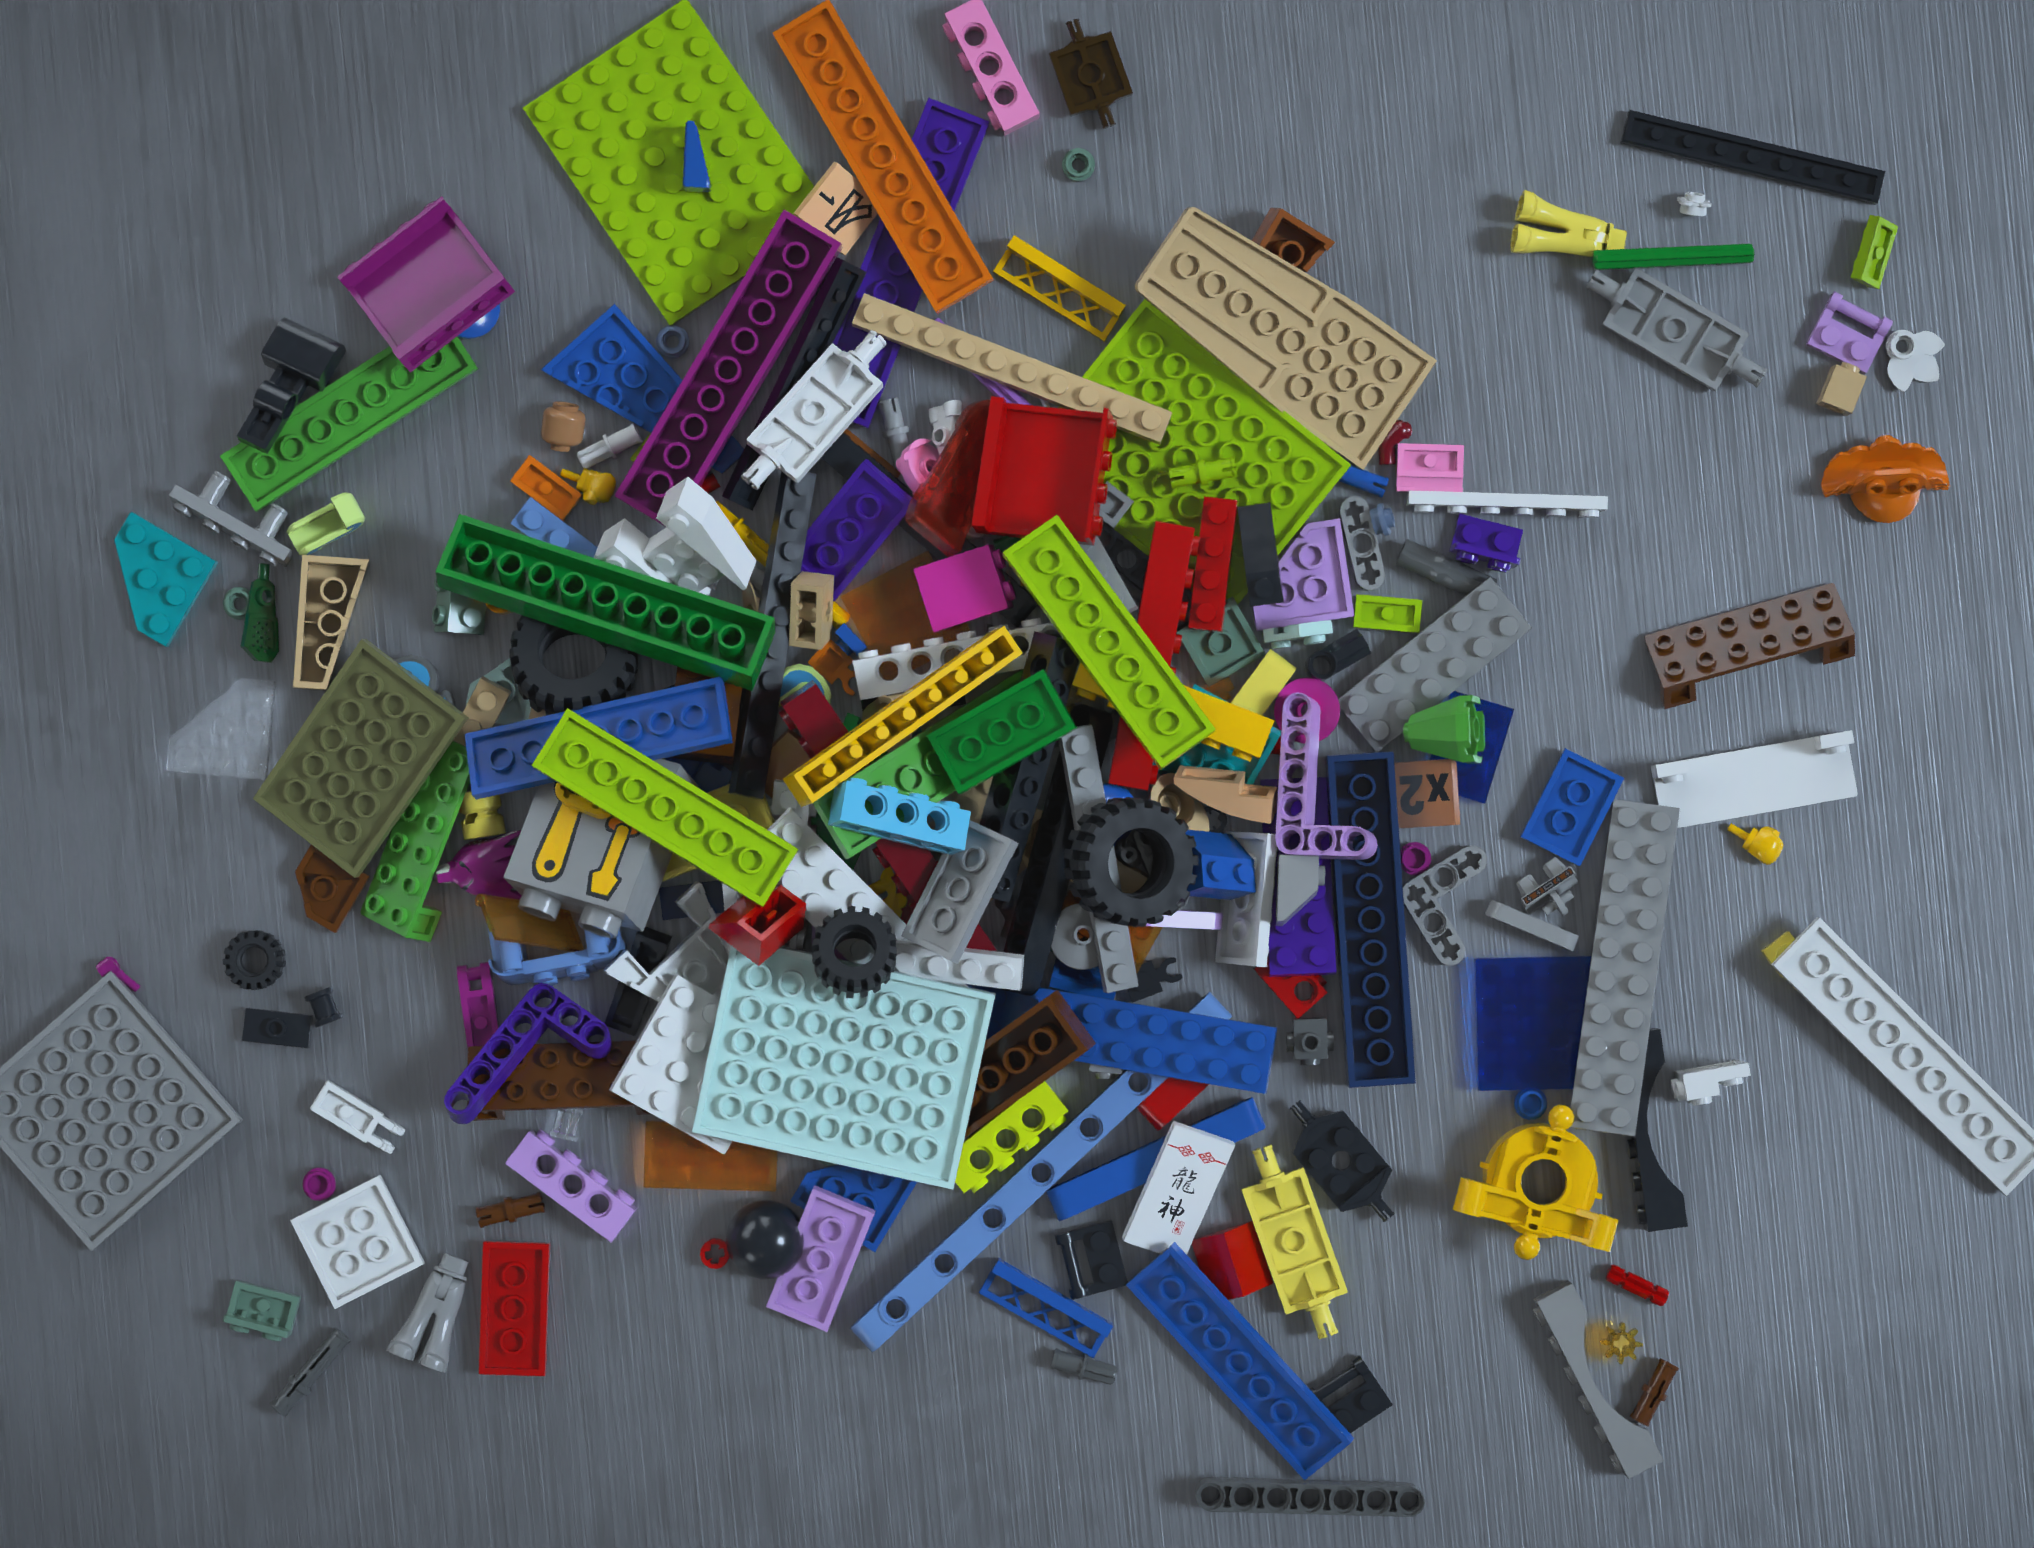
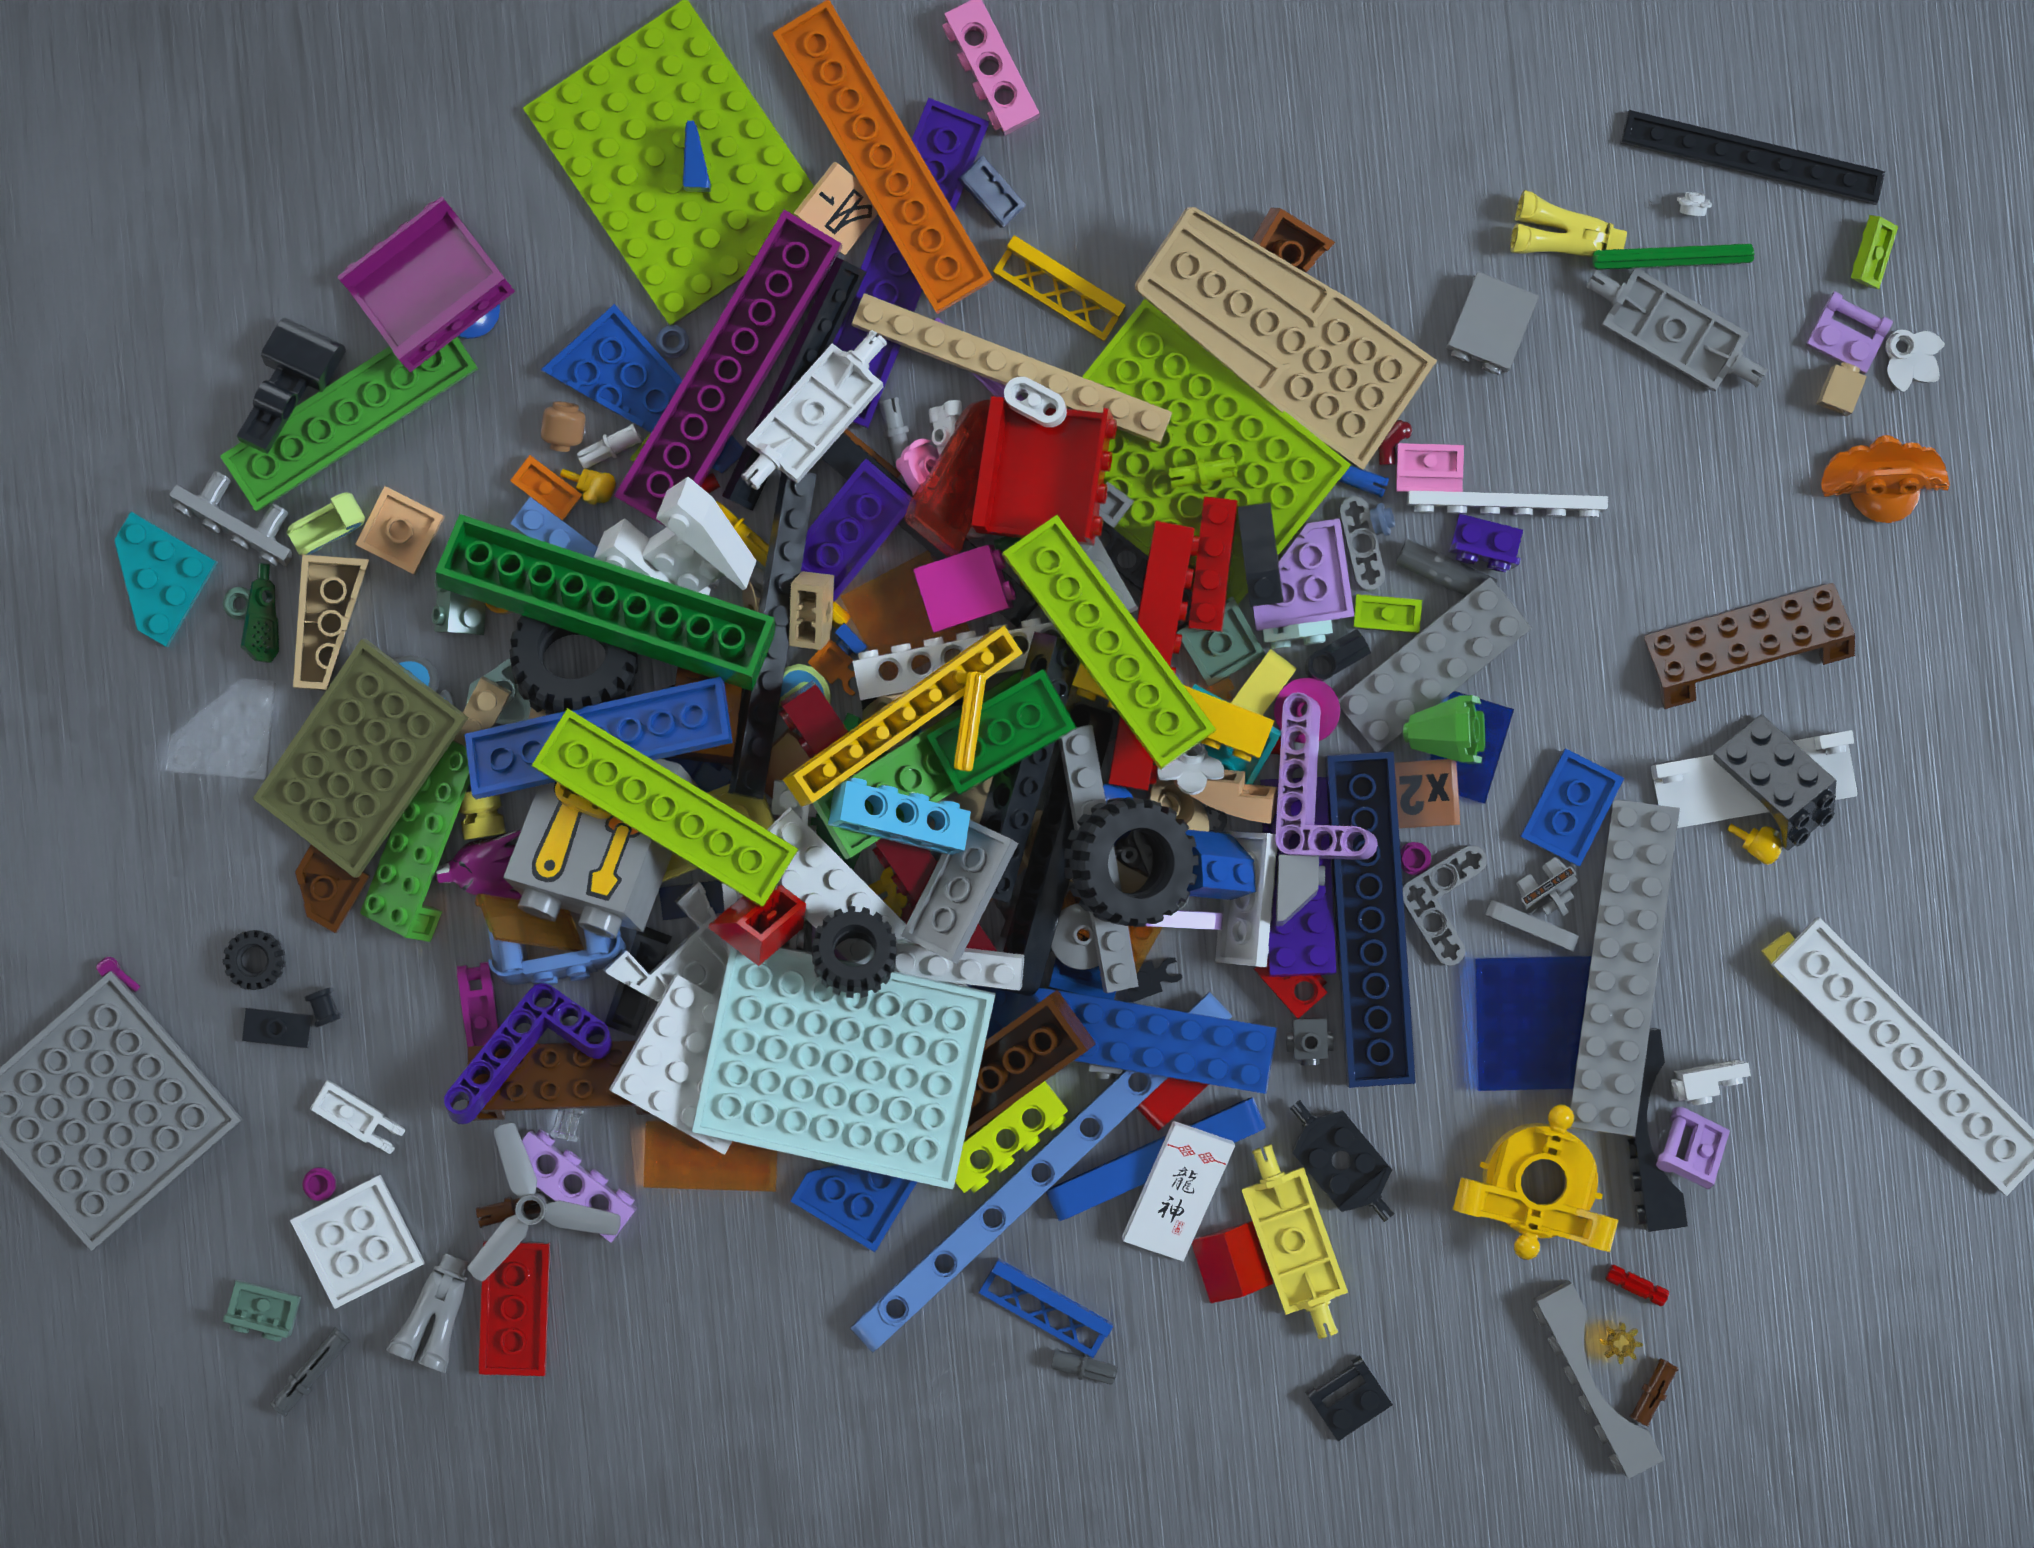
red bush [700,1238,730,1269] -> none
black piece [726,1200,804,1279] -> none
lavender plate [766,1186,876,1332] -> none
dark brown plate [1049,19,1133,129] -> none
black plate [1055,1220,1128,1300] -> none
sand green plate [1062,148,1095,182] -> none
blue plate [1126,1242,1354,1480] -> none
dark grey beam [1195,1477,1425,1517] -> none
blue plate [1514,1087,1547,1120] -> none
none -> light nougat tile [355,486,445,575]
none -> light grey piece [468,1122,621,1282]
none -> yellow axle [954,671,986,772]
none -> plate [958,156,1026,228]
none -> white plate [1004,377,1067,427]
none -> white plate [1157,742,1224,795]
none -> light grey panel [1446,272,1539,375]
none -> lavender plate [1656,1107,1730,1189]
none -> bracket [1713,714,1837,851]

